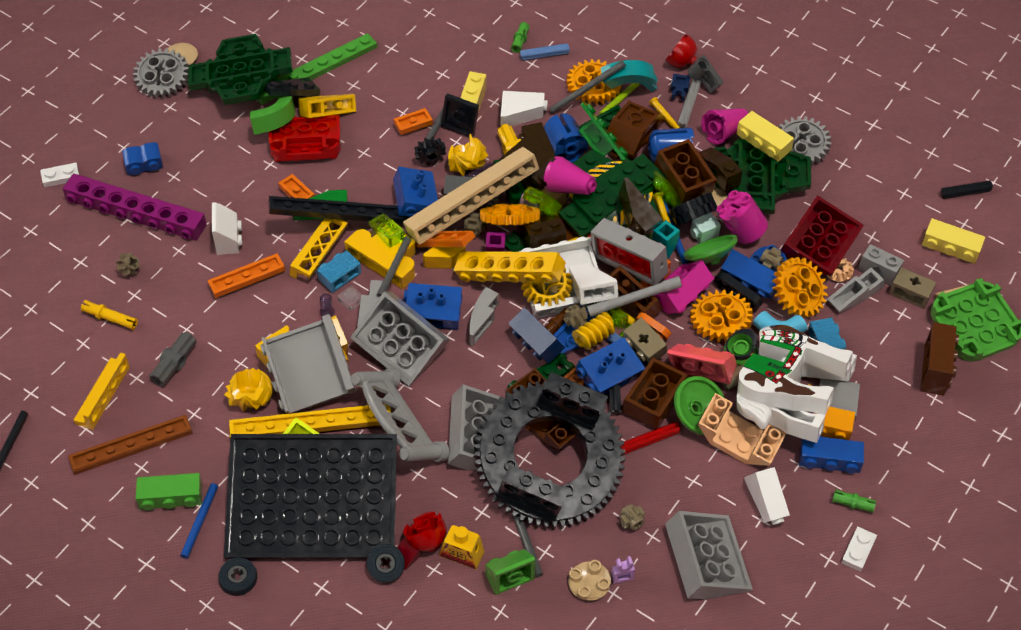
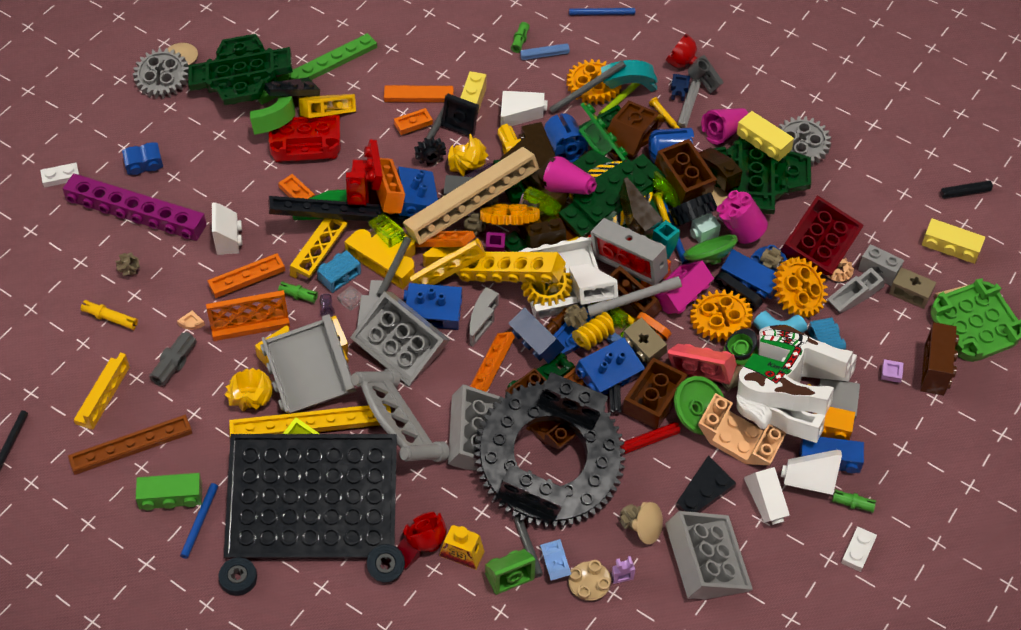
none -> light nougat tile [177,310,205,330]
none -> orange fence [206,290,290,341]
none -> bright green pin [278,281,318,303]
none -> red arch [346,160,371,205]
none -> red plate [364,139,383,190]
none -> orange brick [376,158,405,214]
none -> orange tile [384,85,454,102]
none -> yellow fence [410,238,486,285]
none -> orange tile [470,331,515,392]
none -> light blue slope [540,539,571,581]
none -> blue piece [569,8,635,15]
none -> tan dish [632,502,663,544]
none -> black wing [676,455,736,513]
none -> white slope [781,450,842,495]
none -> lavender plate [881,359,904,383]

